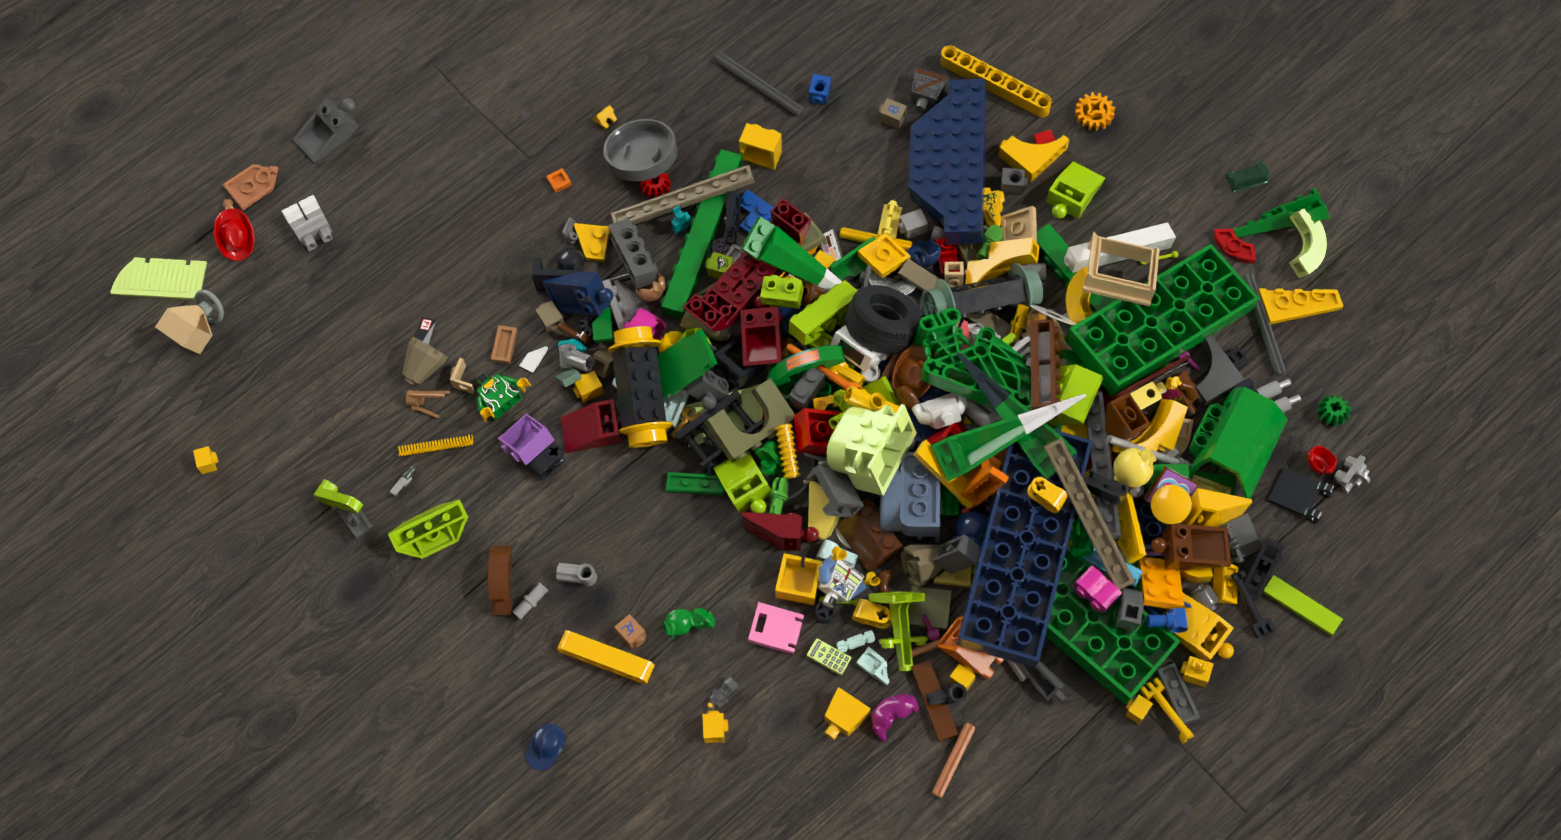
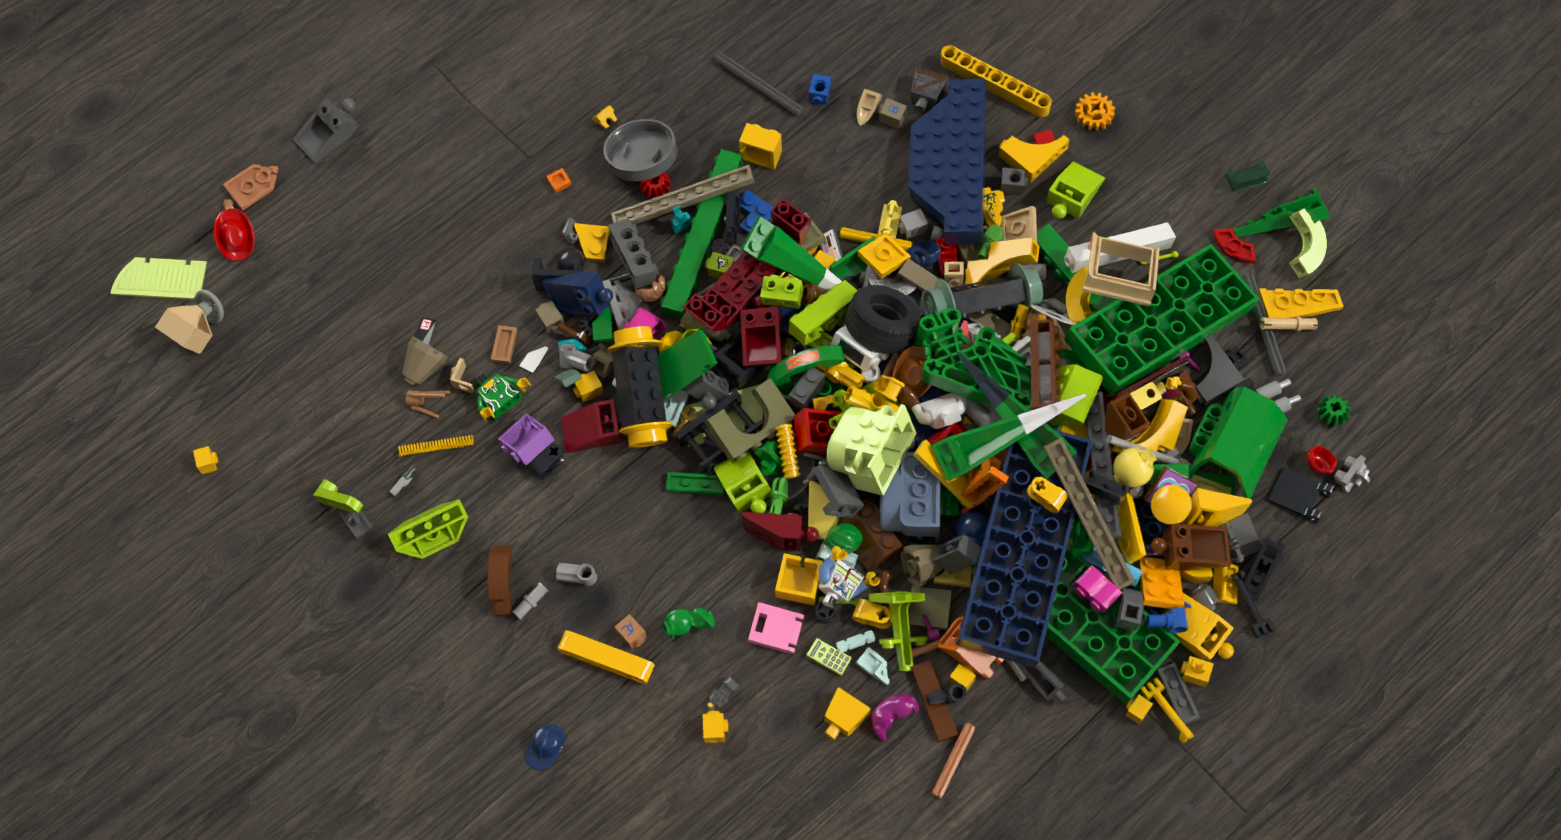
light grey hips [282,195,333,251] -> none
orange piece [786,344,862,391] -> none
lime tile [1262,575,1343,637] -> none
none -> green hair [824,523,863,554]
none -> tan plate [857,89,882,126]
none -> yellow piece [874,375,905,402]
none -> light grey arm [1039,298,1067,315]
none -> tan pin [1260,316,1318,331]

